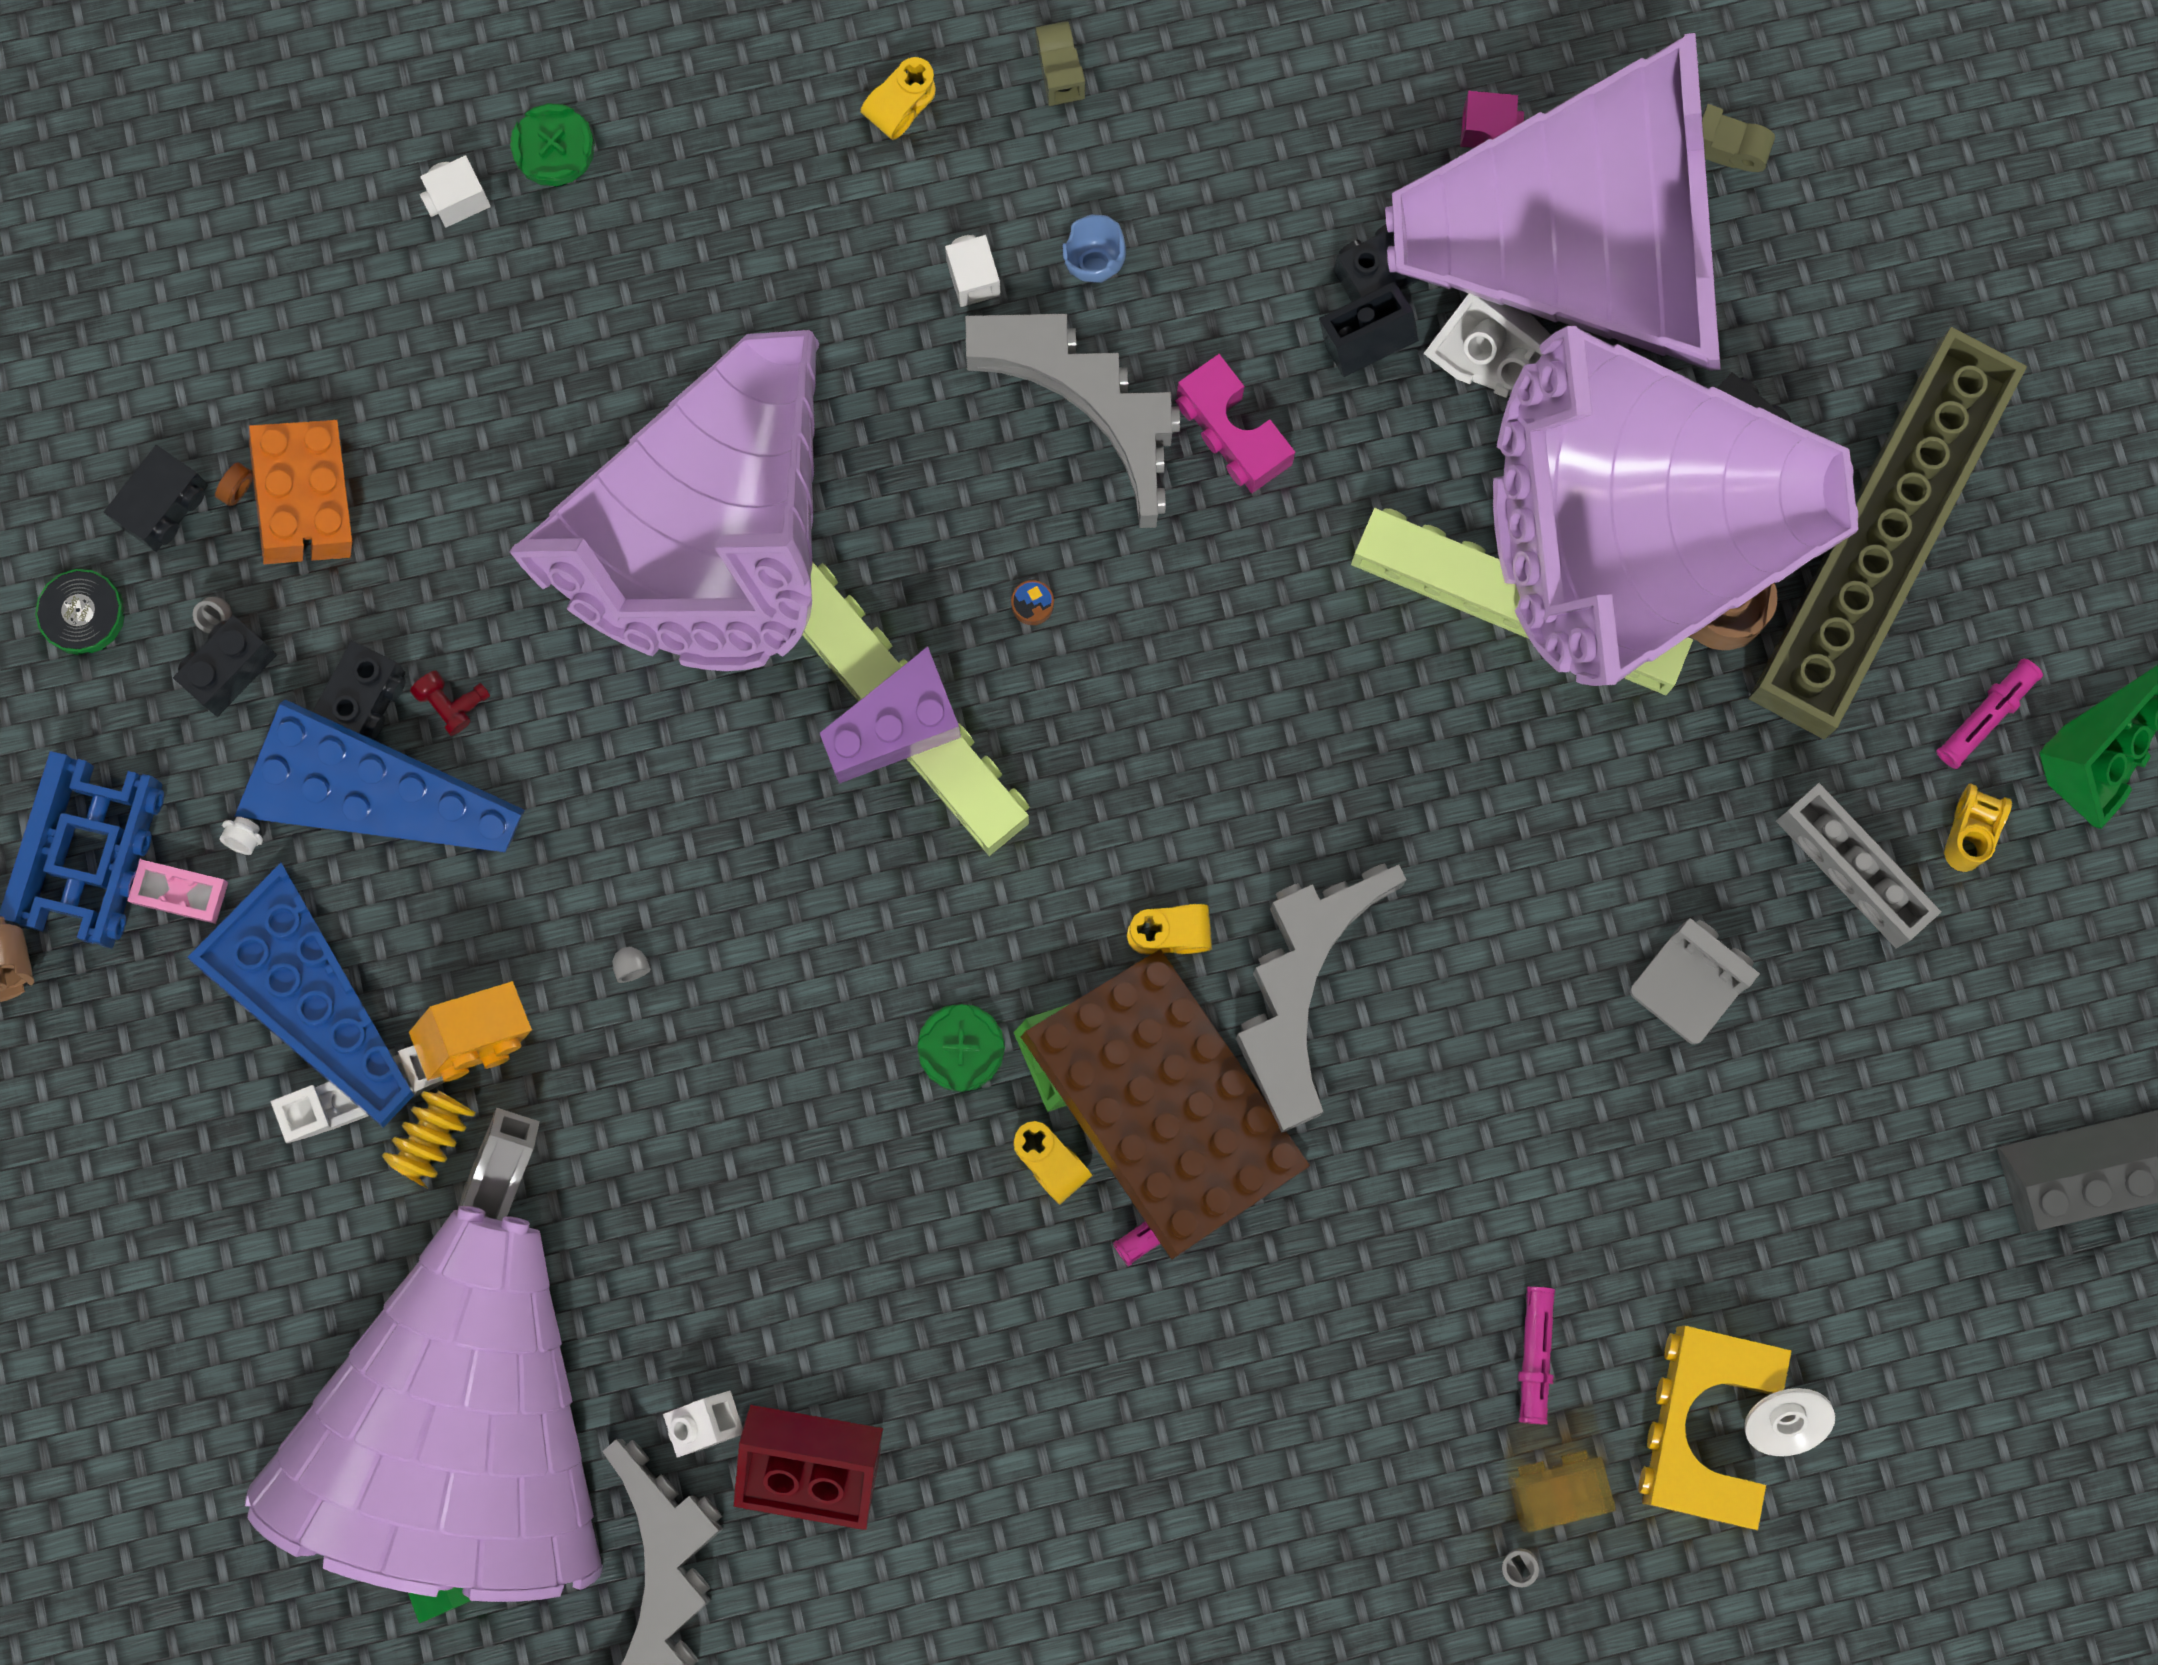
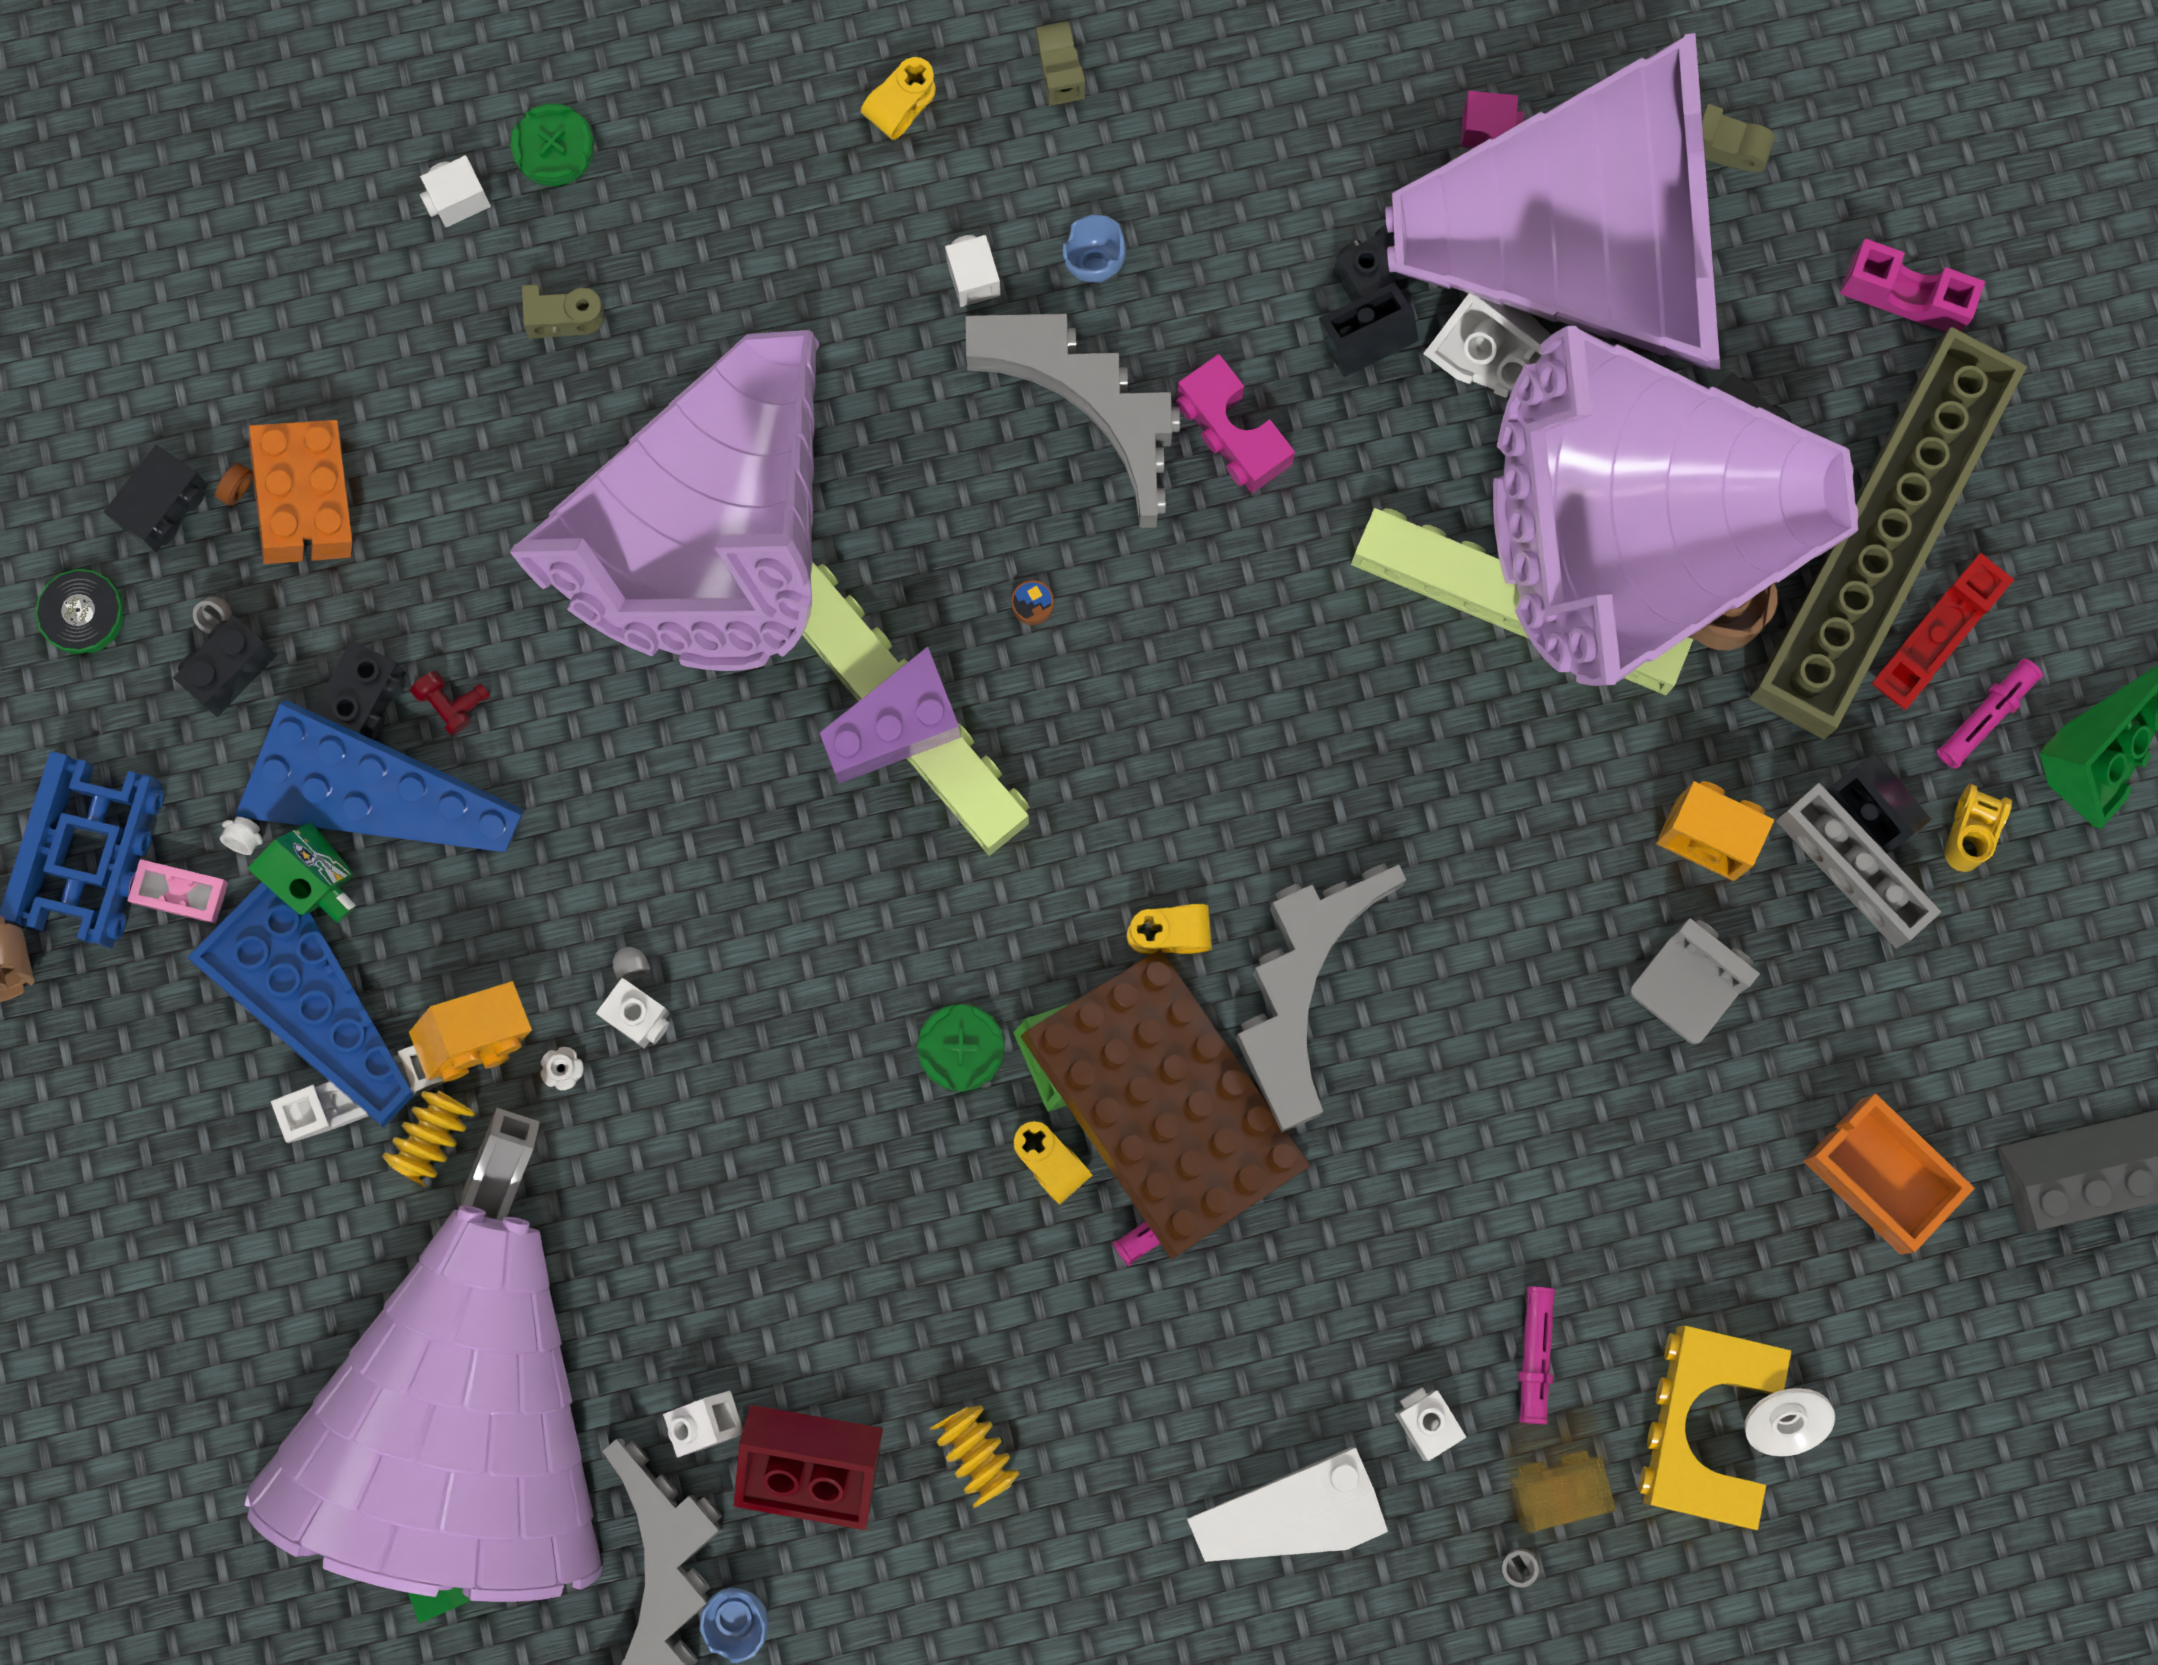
none -> green torso [248,822,356,923]
none -> olive leg [522,284,605,339]
none -> white plate [540,1047,584,1090]
none -> white brick [596,978,670,1049]
none -> medium blue hair [699,1588,769,1663]
none -> yellow piece [929,1405,1019,1508]
none -> white wedge [1187,1447,1388,1562]
none -> white brick [1395,1387,1467,1461]
none -> light orange brick [1656,781,1775,881]
none -> orange piece [1803,1093,1975,1255]
none -> black brick [1827,752,1931,854]
none -> dark pink arch [1839,238,1986,332]
none -> red slope [1871,553,2015,711]

